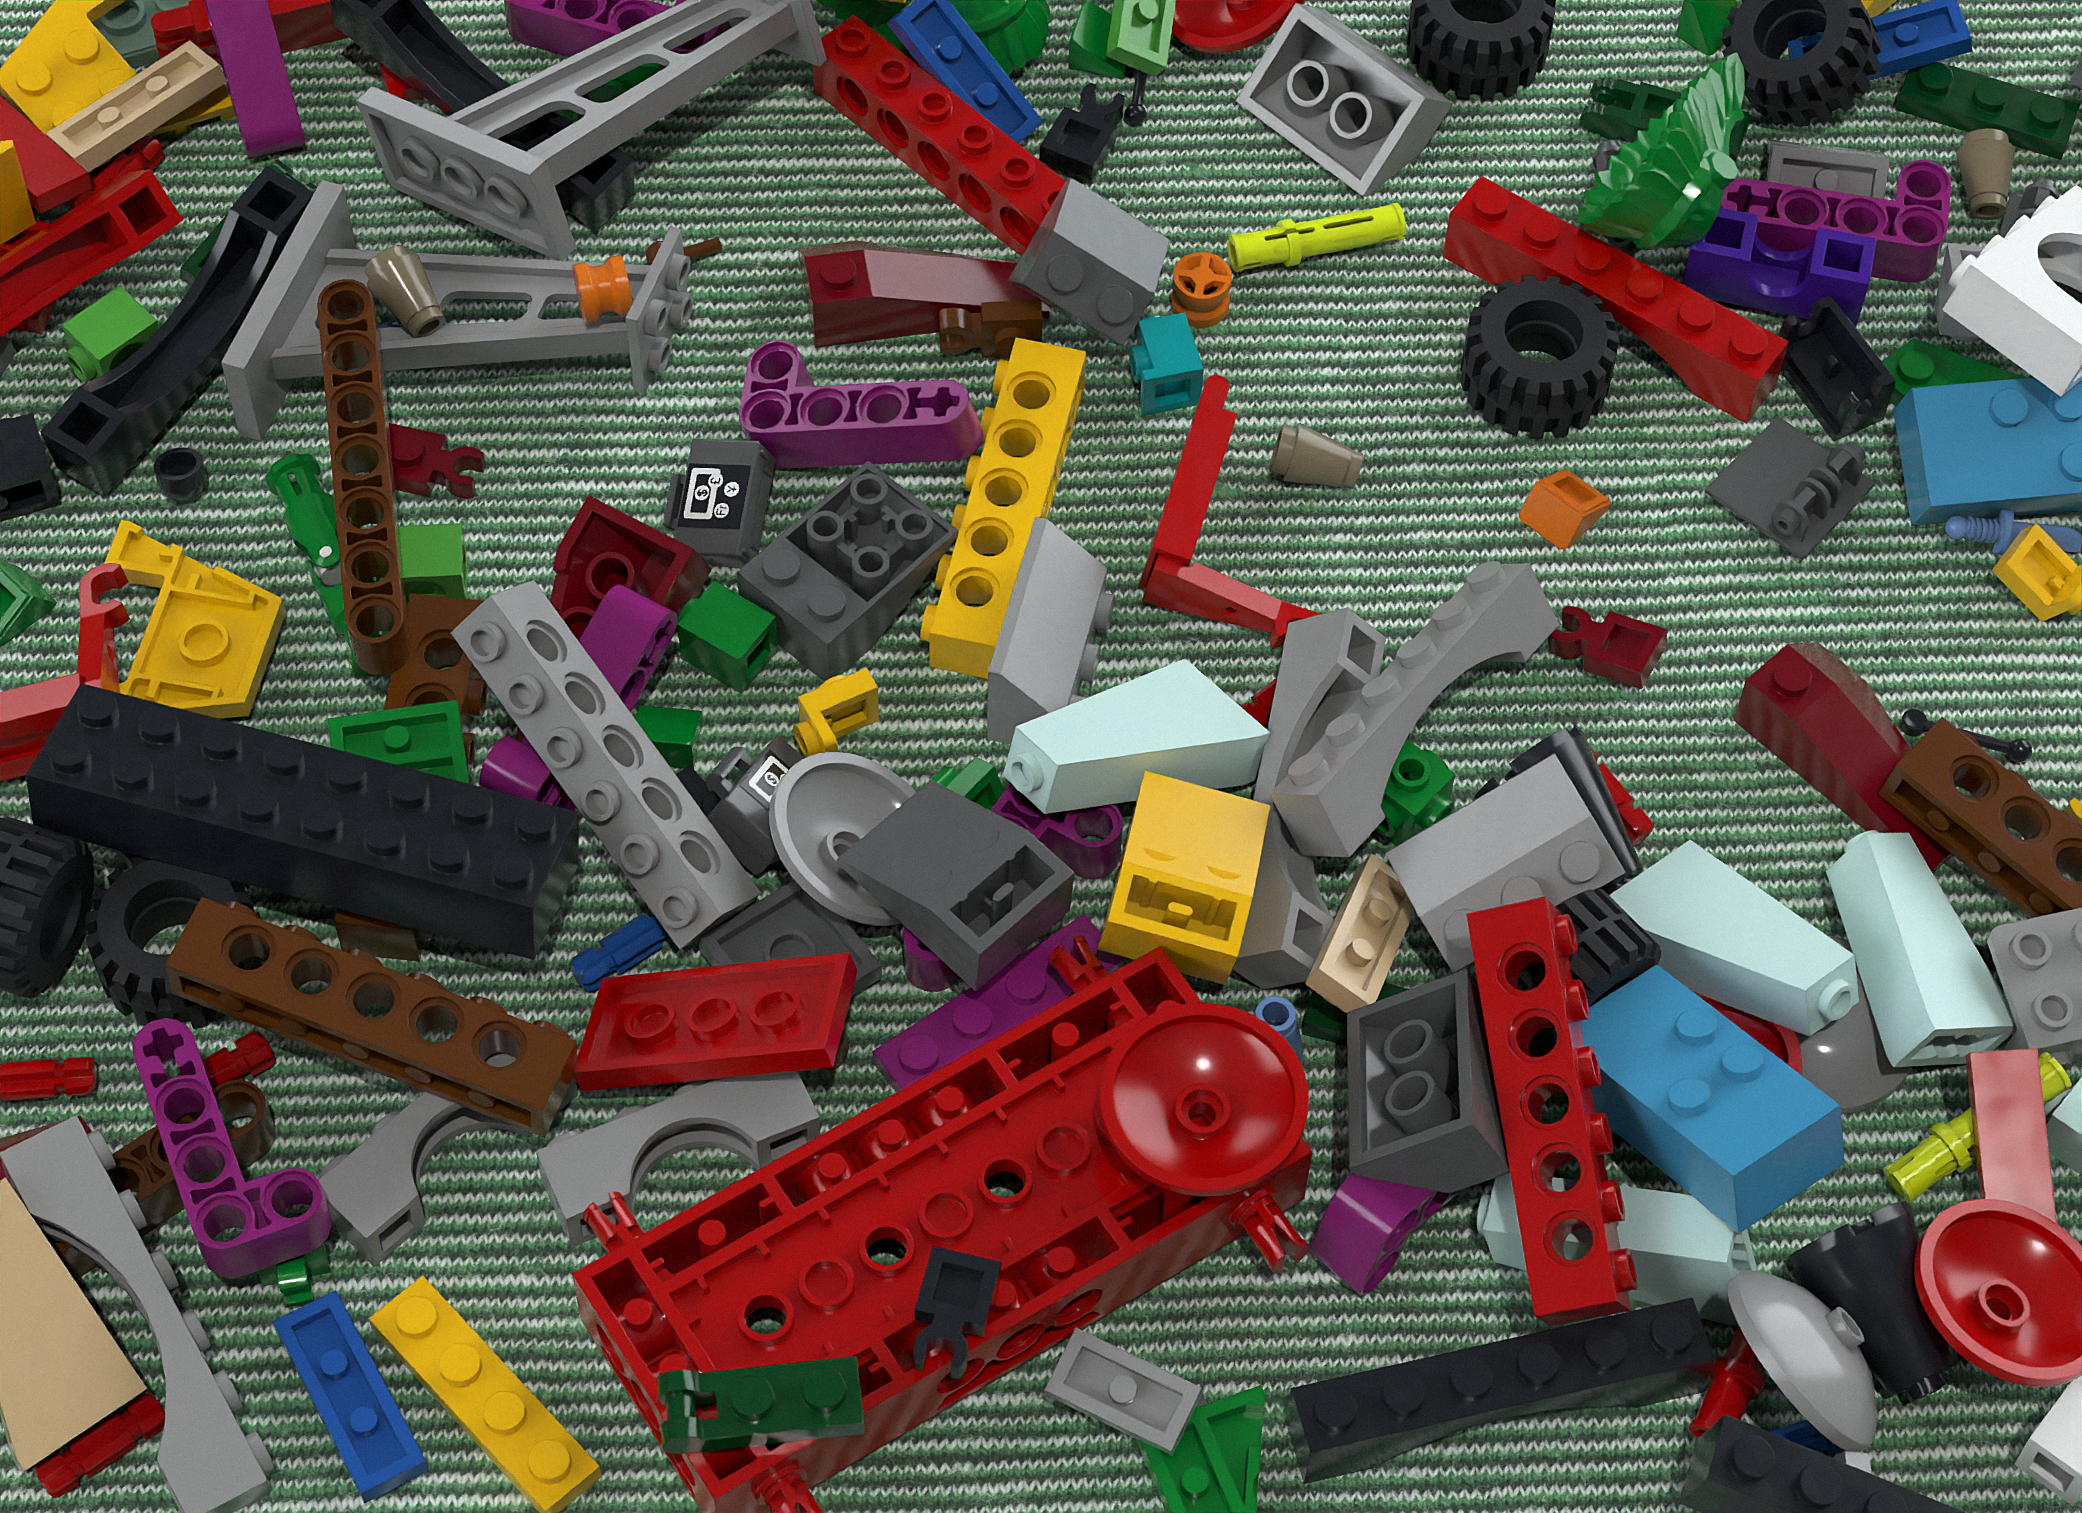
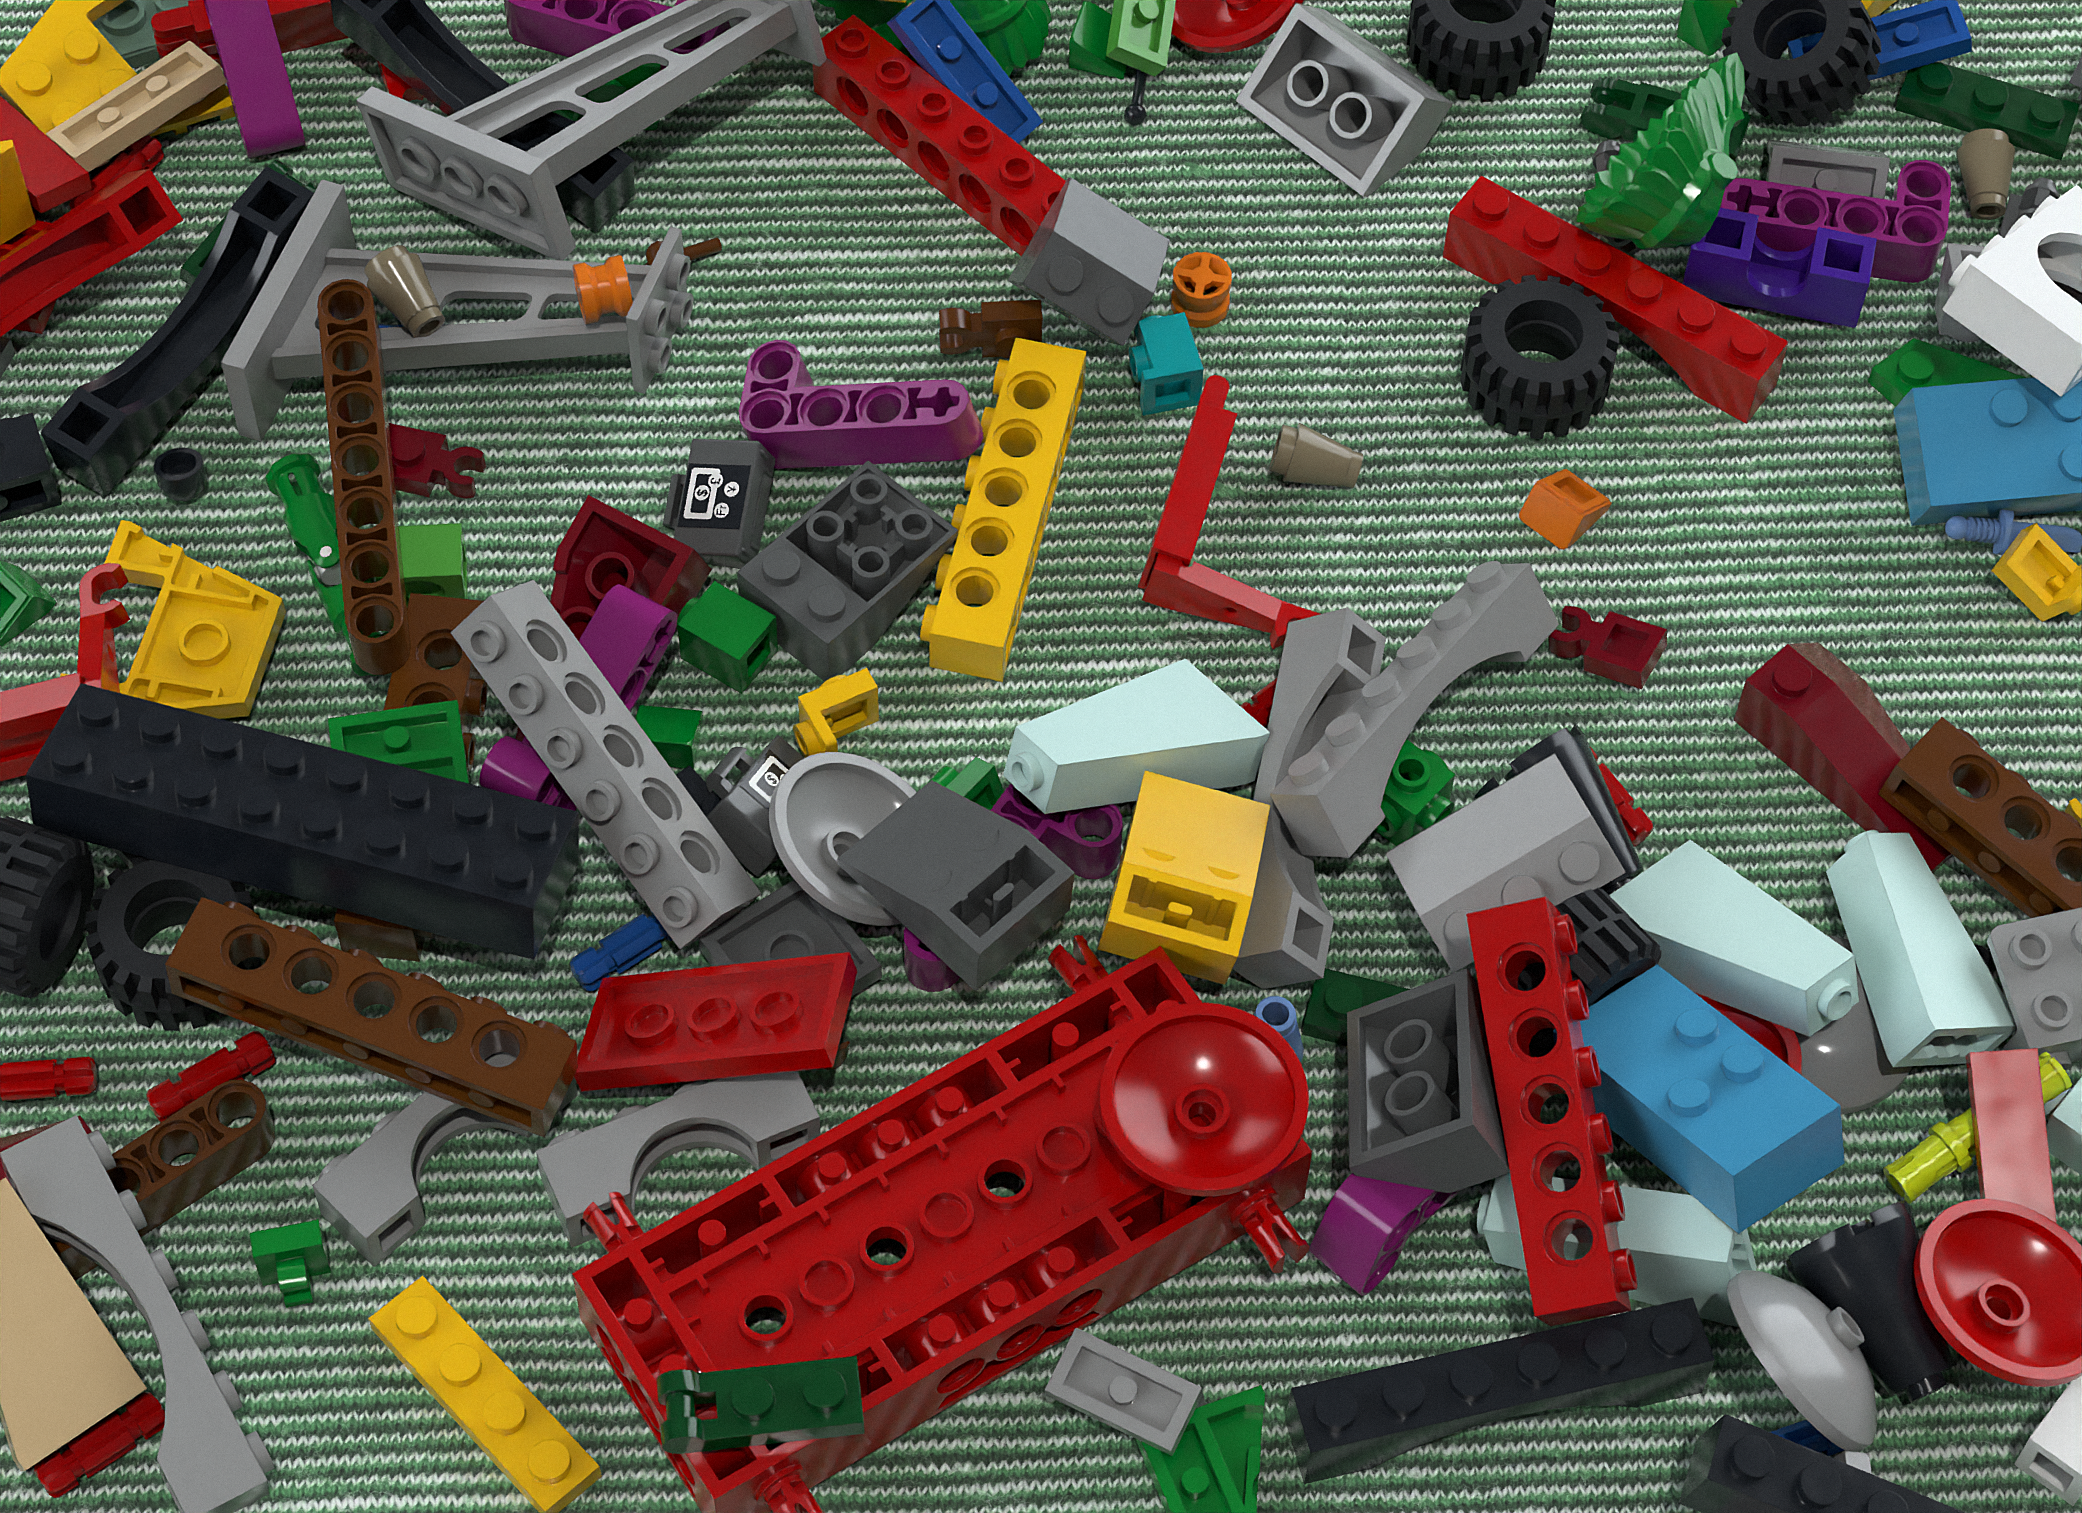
bright green brick [62,286,159,383] -> none
magenta beam [132,1018,332,1278] -> none
blue plate [272,1290,429,1504] -> none
dark red wedge [798,240,1050,348] -> none
magenta plate [872,914,1124,1092] -> none
black plate [913,1246,1002,1379] -> none
light grey slope [987,517,1115,745] -> none
black plate [1039,83,1124,181] -> none
neon yellow pin [1227,203,1406,272] -> none
tan plate [1305,853,1415,1013] -> none
red pin [1688,1326,1766,1439] -> none
dark grey hinge [1705,416,1876,560] -> none
black hinge [1778,294,1896,442] -> none
black hinge [1900,709,2032,763] -> none

